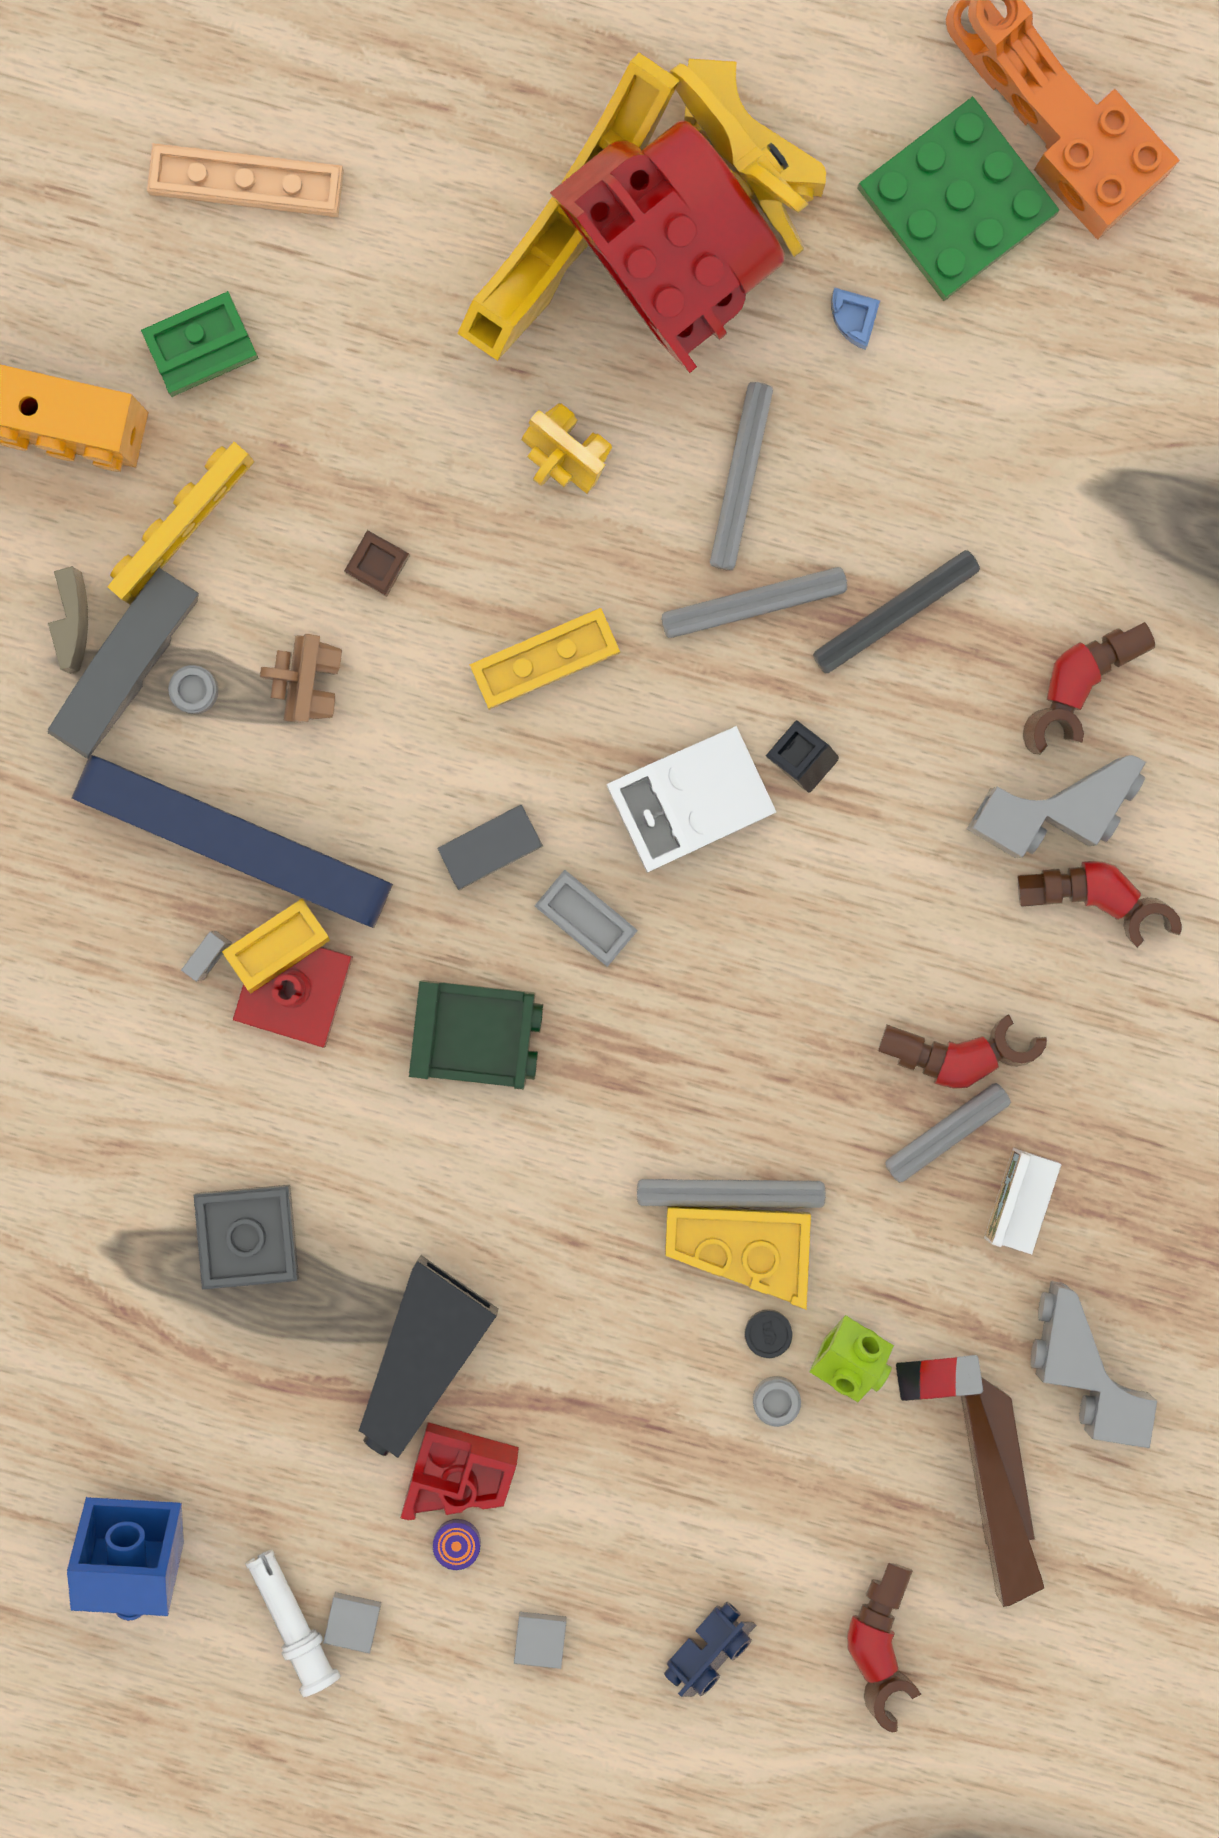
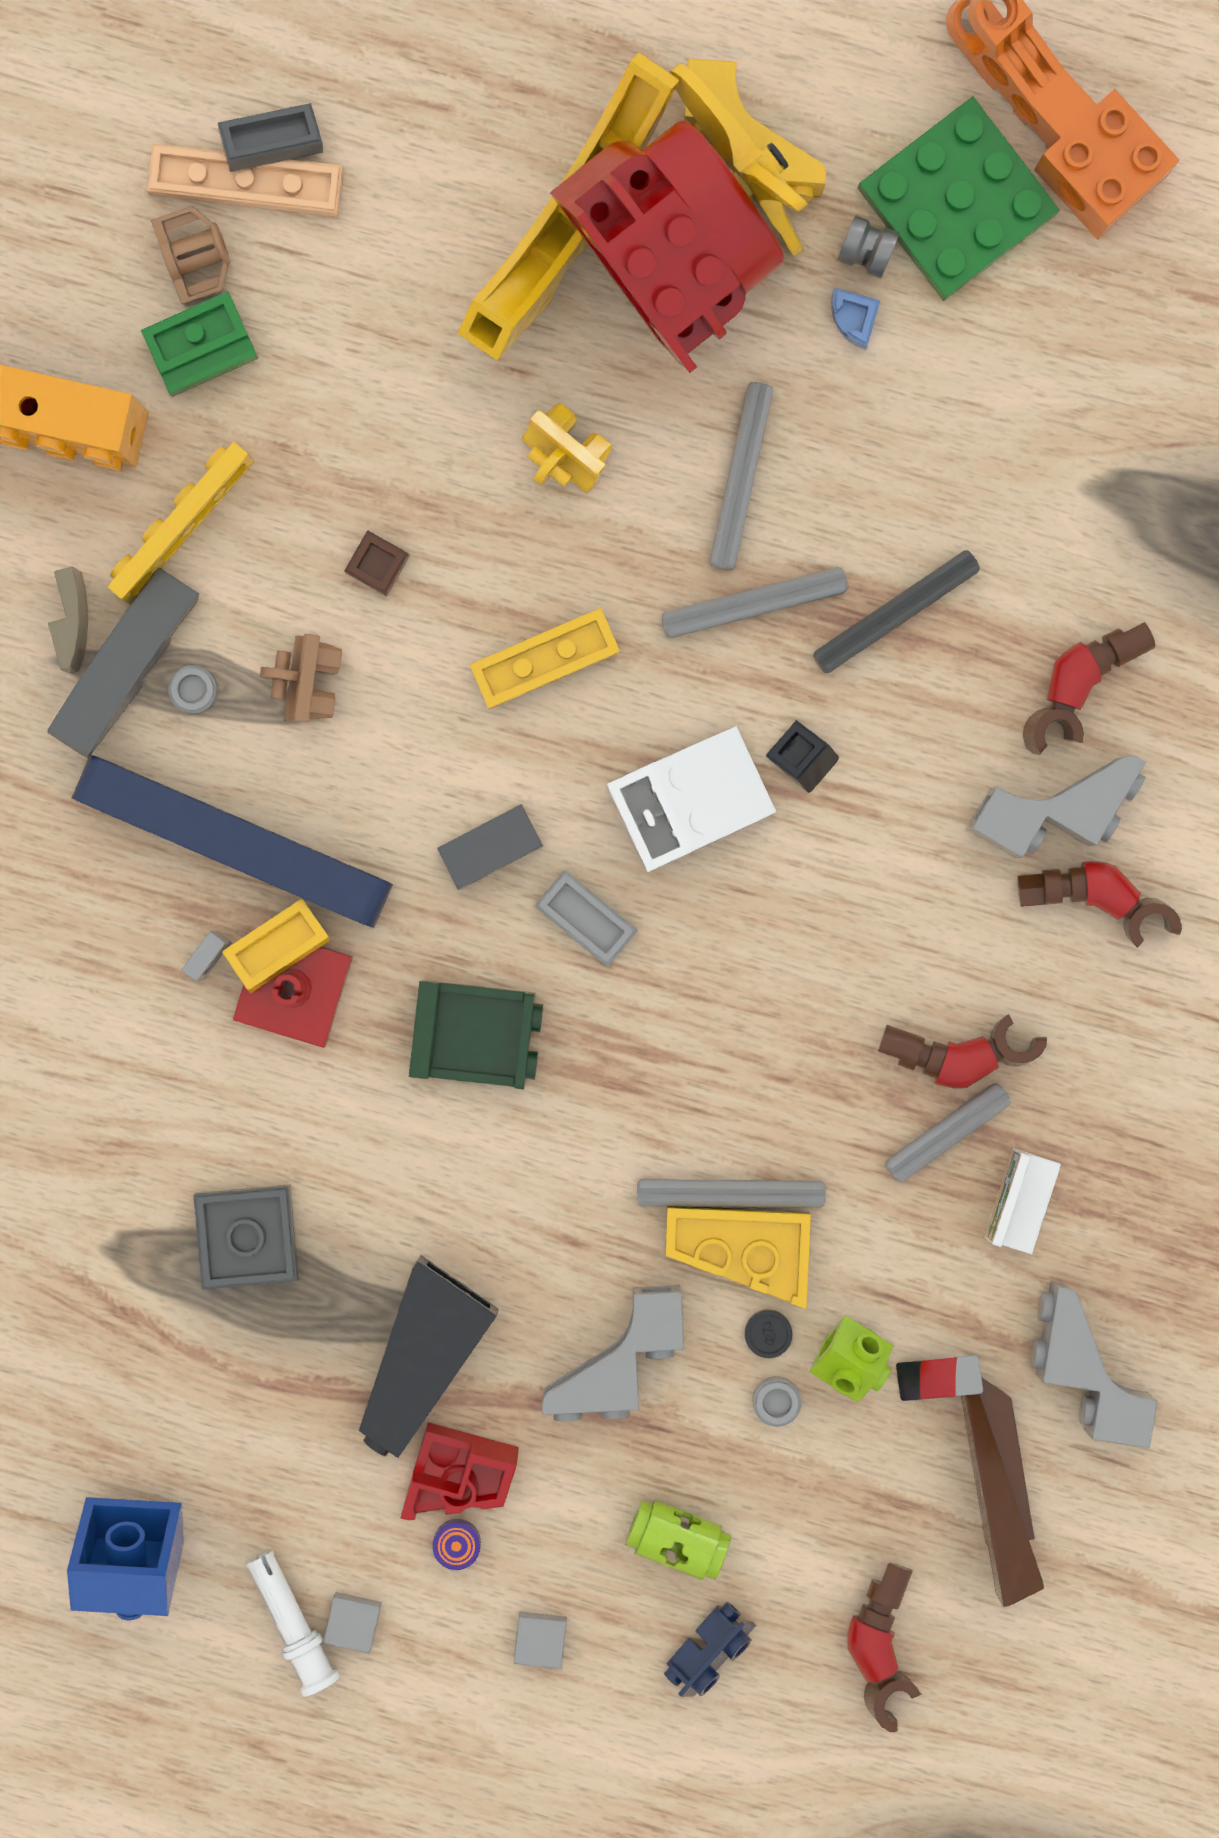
none -> medium nougat piece [151,206,230,304]
none -> dark grey tile [218,103,323,172]
none -> light grey arch [542,1285,684,1422]
none -> lime piece [625,1500,731,1580]
none -> flat silver wheel [837,215,900,278]

